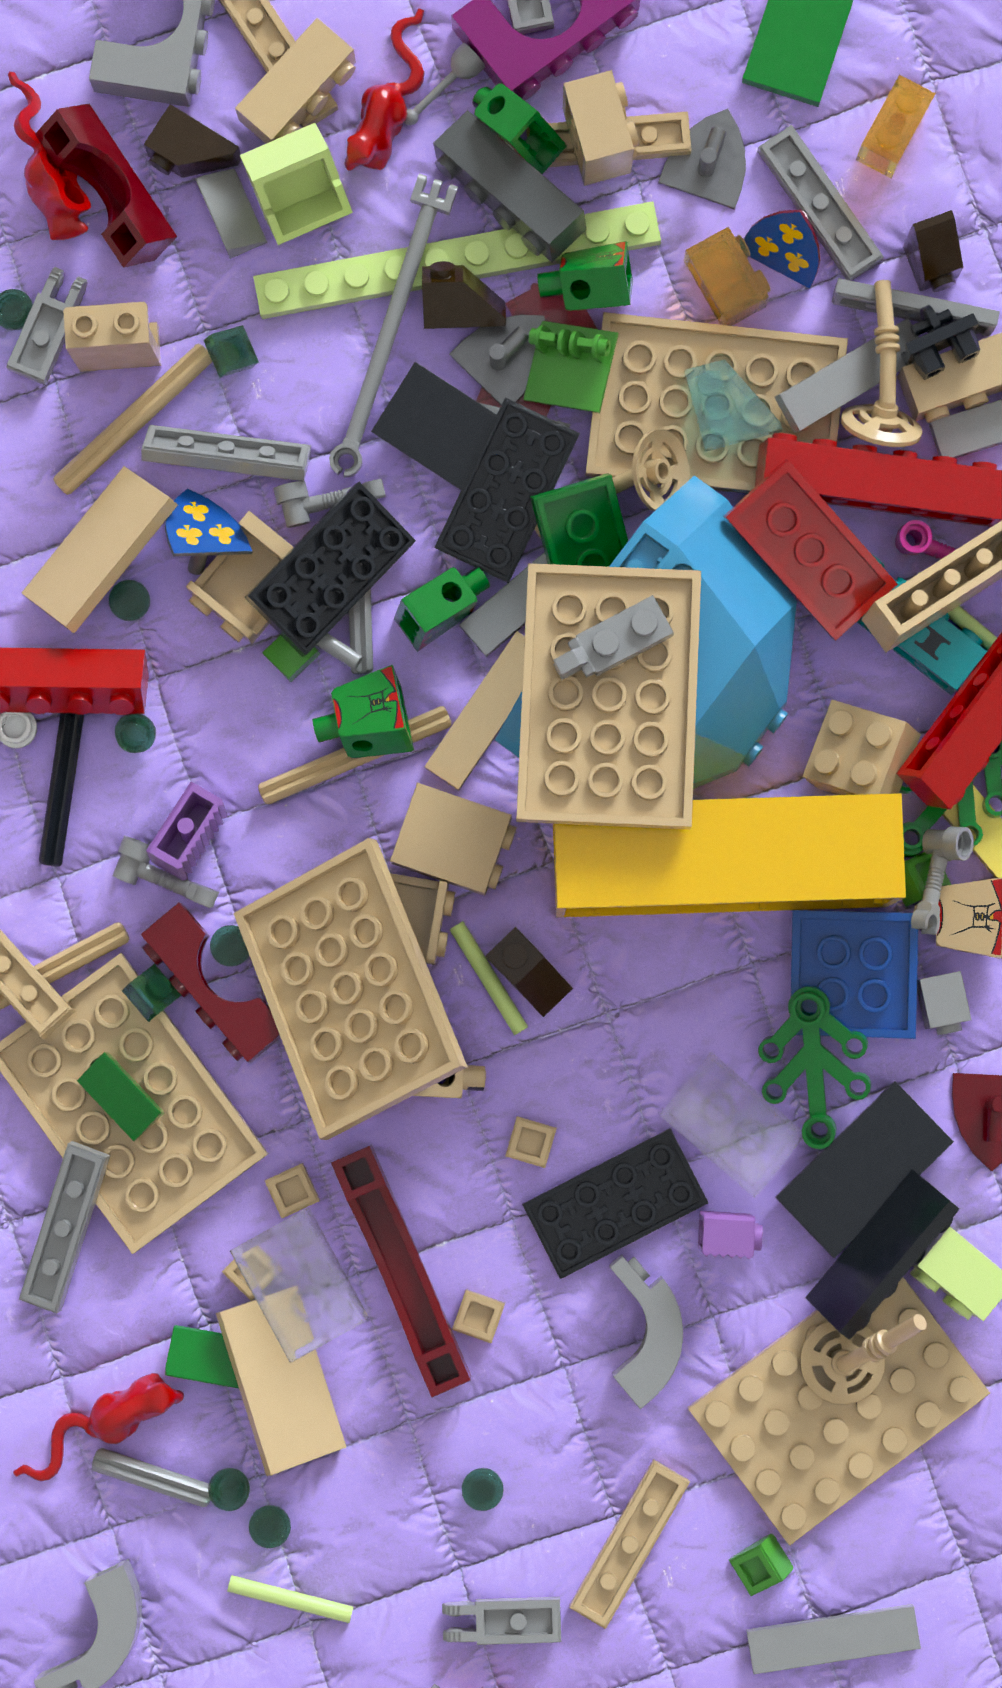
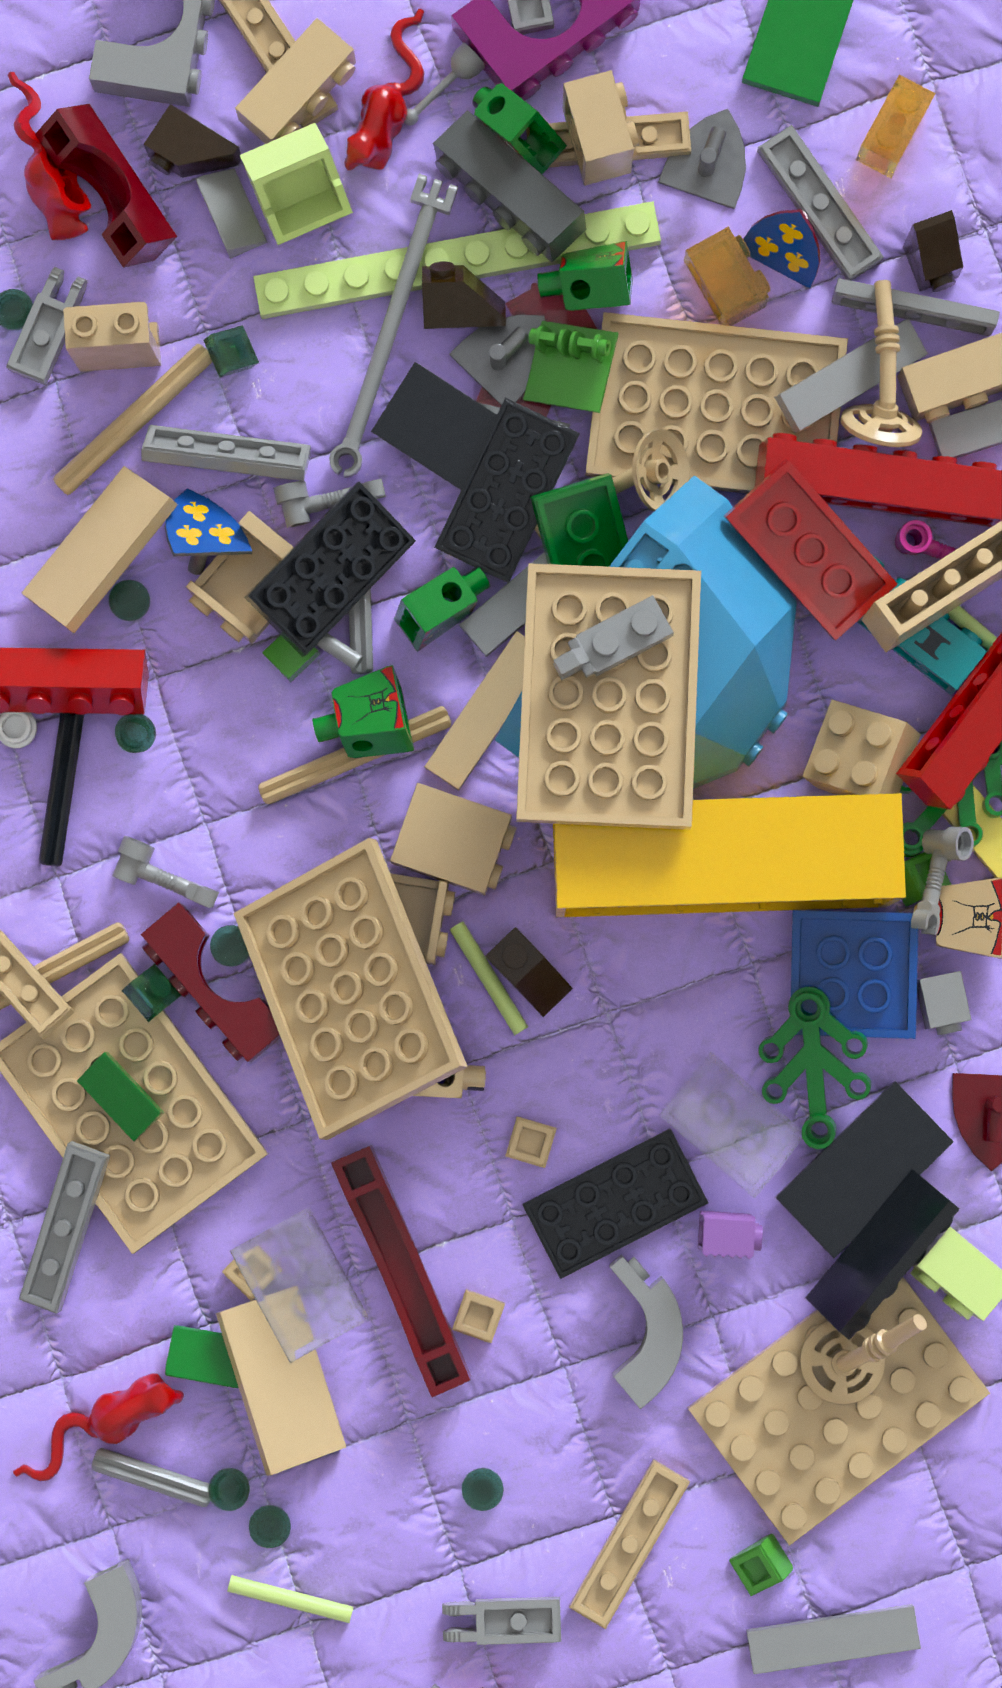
medium lavender brick [146,782,228,881] -> none
tan tile [265,1163,320,1219] -> none
clear light blue wing [685,359,782,452] -> none
black hips [901,305,980,380] -> none

